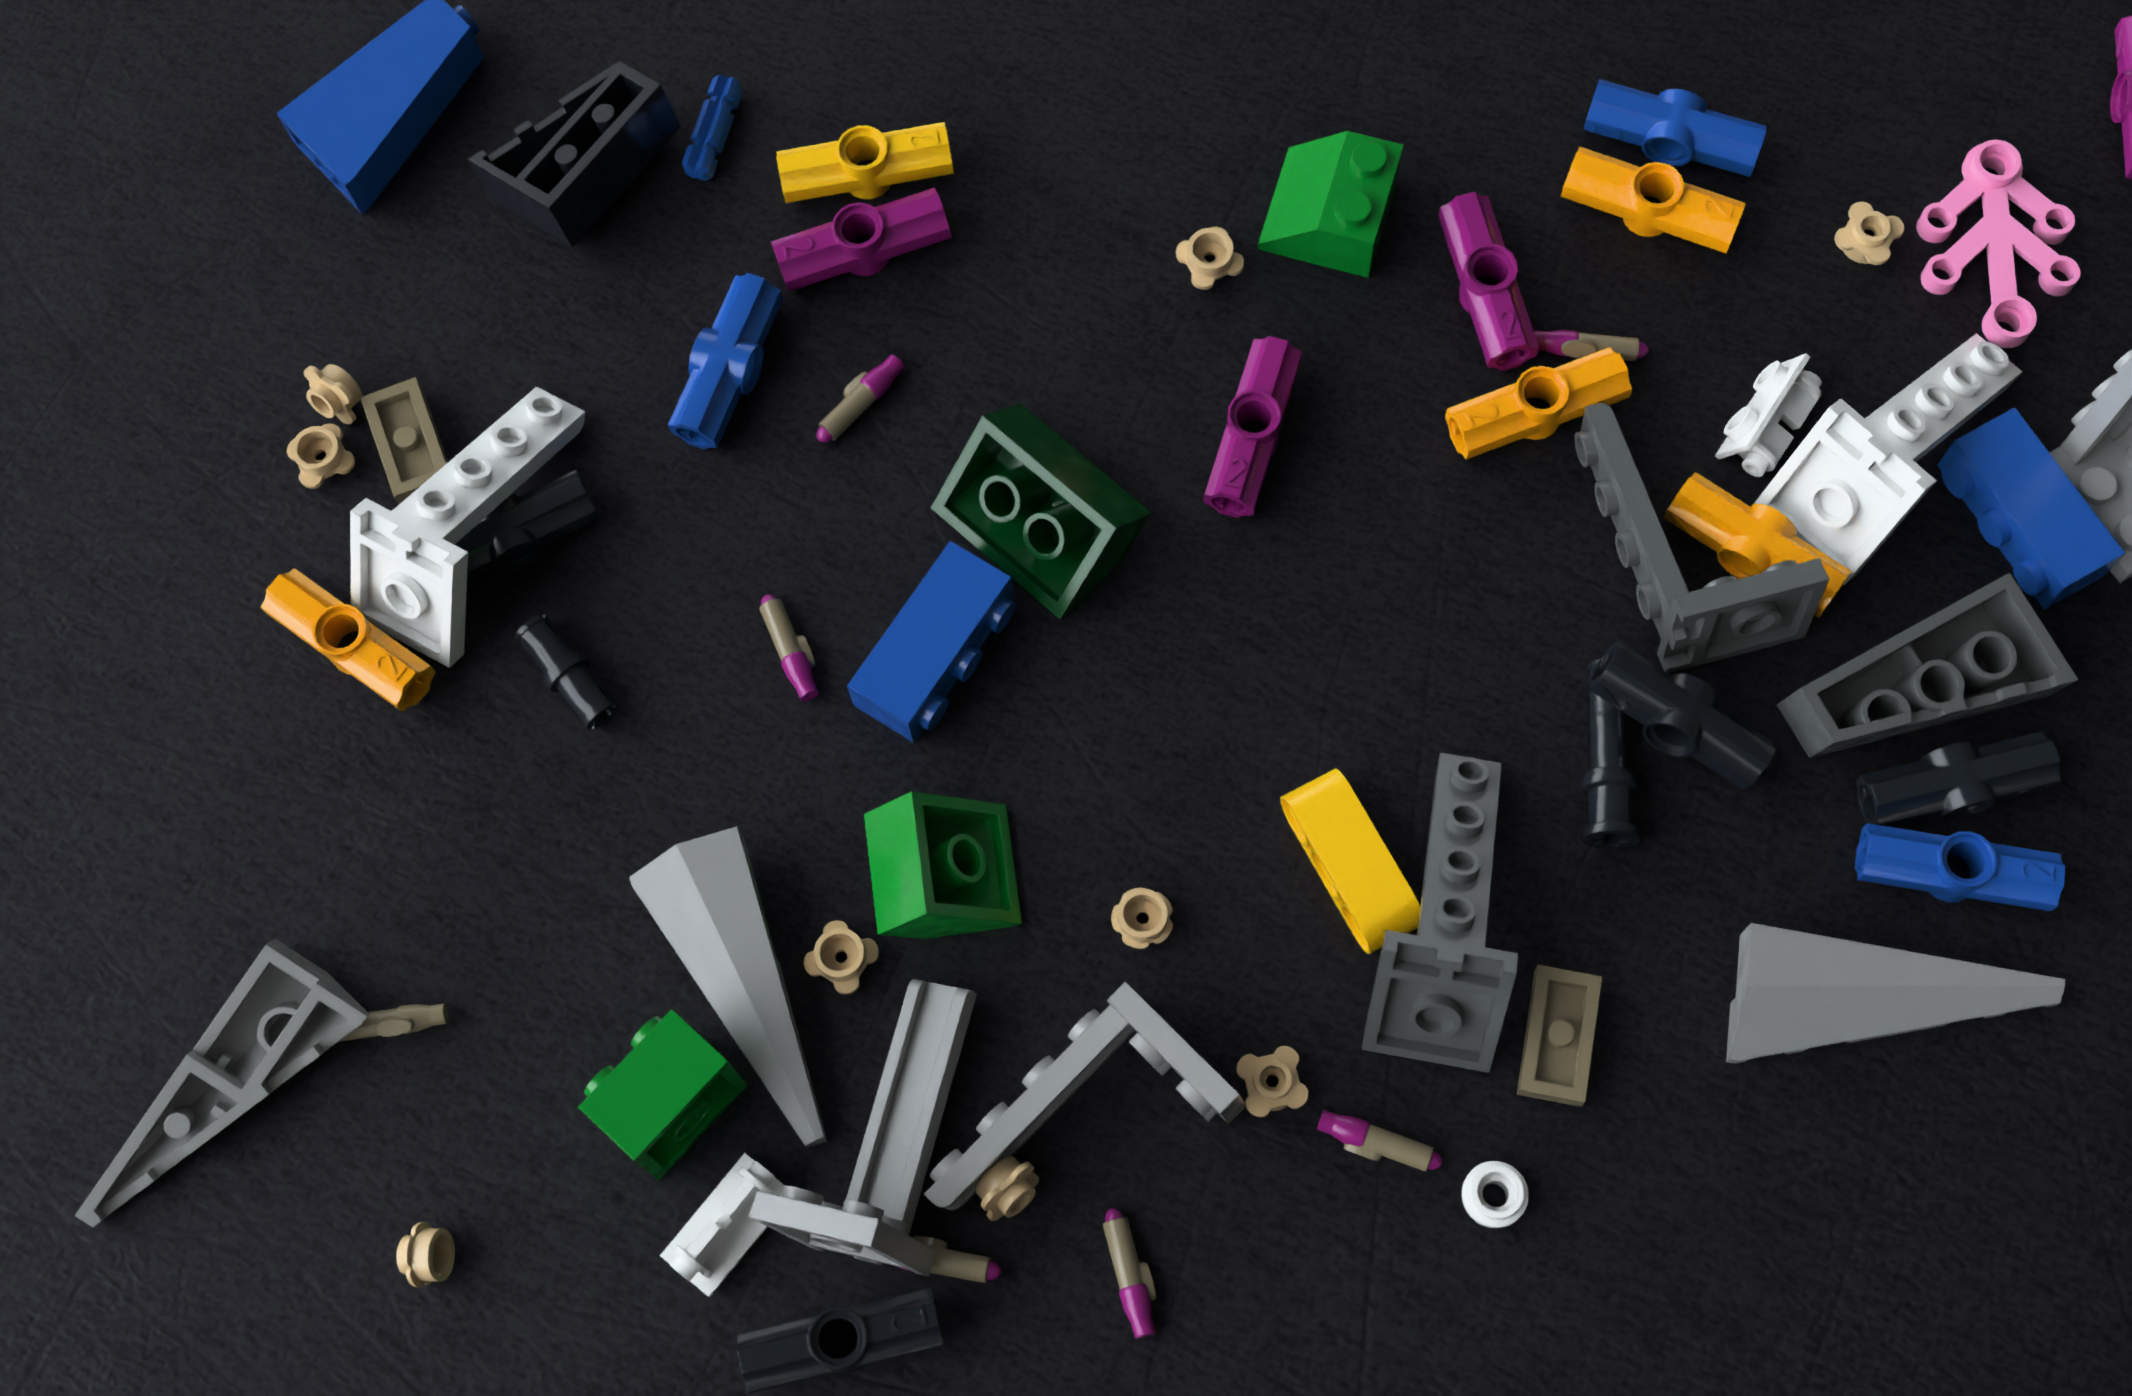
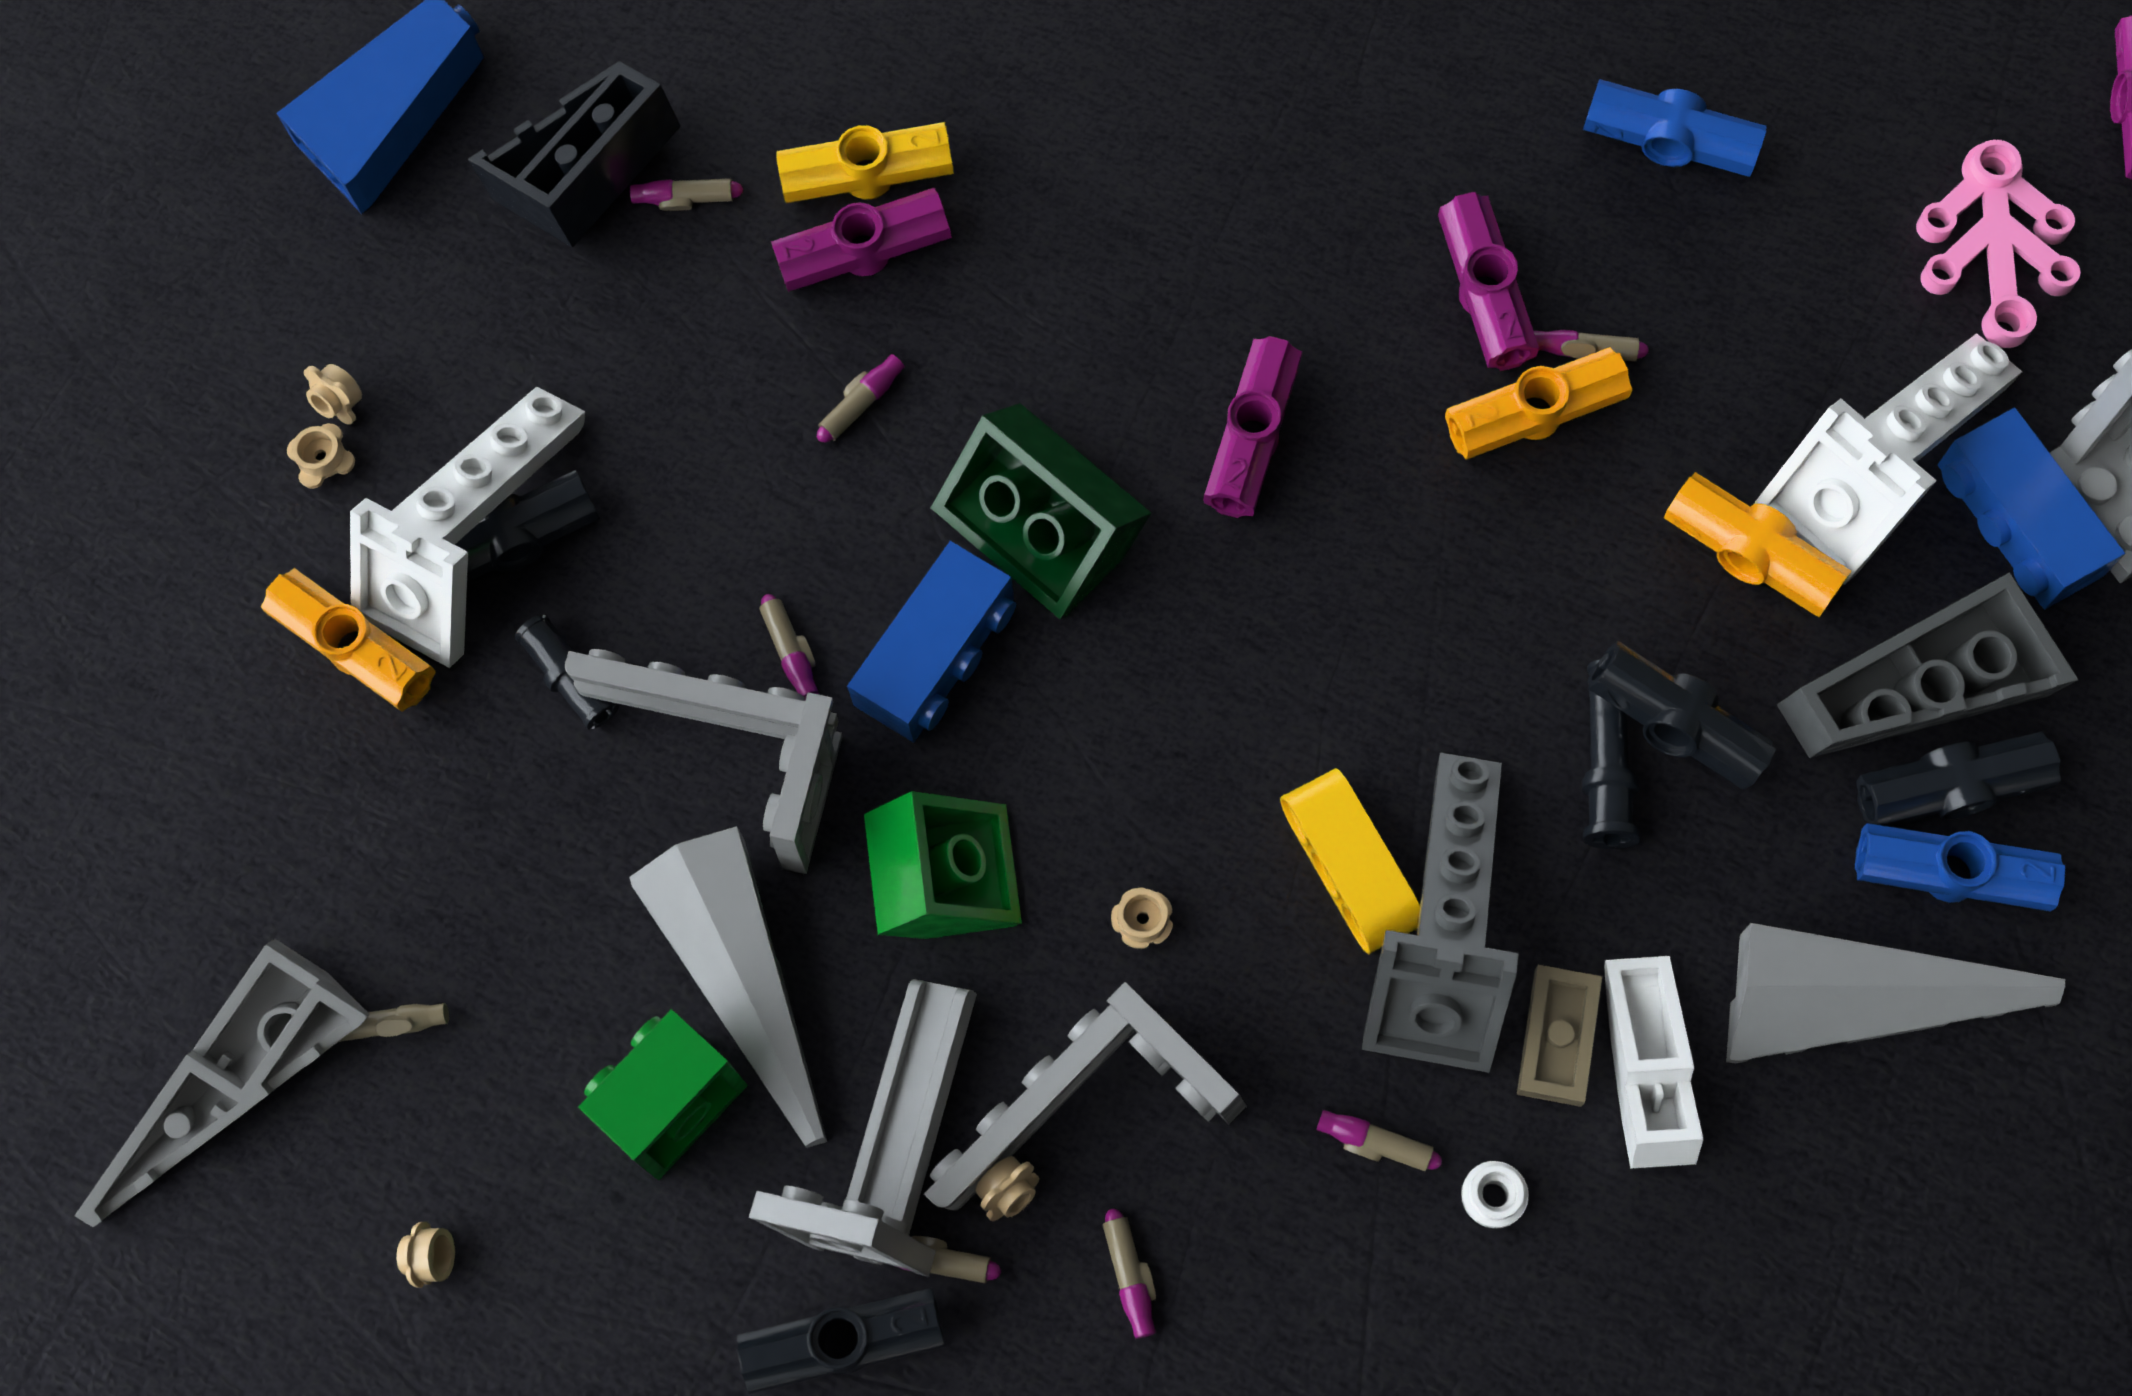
dark tan plate [360,377,448,504] -> none
white hinge [660,1153,785,1297] -> none
blue piece [668,273,783,450] -> none
blue axle [682,74,743,181] -> none
tan plate [804,920,879,995] -> none
tan plate [1176,227,1244,290] -> none
tan plate [1237,1046,1308,1117] -> none
green slope [1257,131,1404,278] -> none
light orange piece [1561,147,1746,254] -> none
dark grey bracket [1574,403,1829,674] -> none
white hinge [1715,354,1822,477] -> none
tan plate [1834,202,1904,265] -> none
none -> light grey bracket [565,649,843,874]
none -> dark tan piece [630,178,743,211]
none -> white slope [1604,956,1703,1169]

